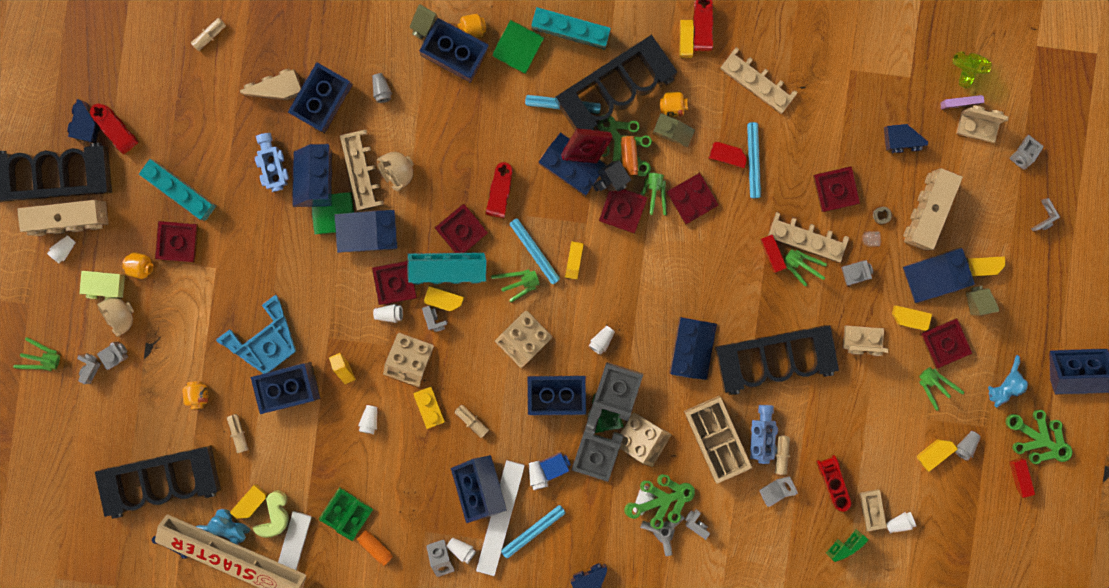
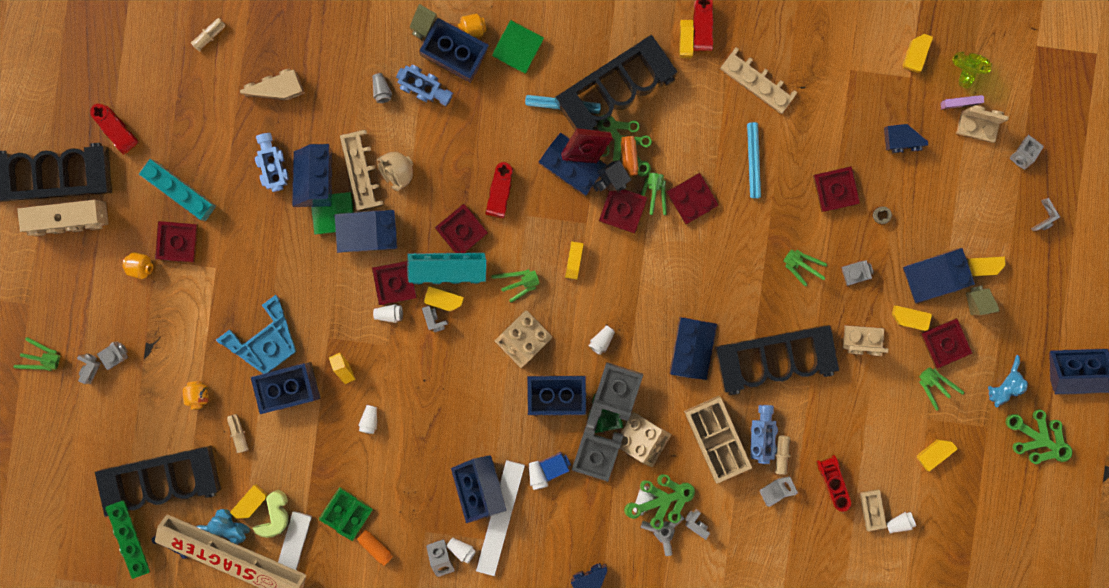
white cone [47,235,76,264] -> none
dark blue slope [67,99,100,143] -> none
yellowish green brick [79,271,125,300] -> none
tan cylinder [97,298,134,337] -> none
dark blue slope [288,62,353,134] -> none
tan bracket [383,333,434,387] -> none
yellow plate [413,386,445,429] -> none
tan axle [455,405,489,438] -> none
medium azure axle [501,505,565,558] -> none
medium azure axle [510,218,560,284] -> none
teal brick [531,7,611,50] -> none
olive slope [652,114,695,148] -> none
light orange head [660,92,688,117] -> none
red piece [708,142,747,169] -> none
red piece [760,234,787,273] -> none
tan hinge [768,212,849,262] -> none
green slope [826,529,869,562] -> none
clear piece [862,231,881,247] -> none
tan brick [903,168,963,250] -> none
light grey cone [955,431,981,461] -> none
red piece [1009,458,1035,498] -> none
none -> green bracket [106,500,150,579]
none -> medium blue brick [396,65,453,106]
none -> yellow piece [903,34,933,73]

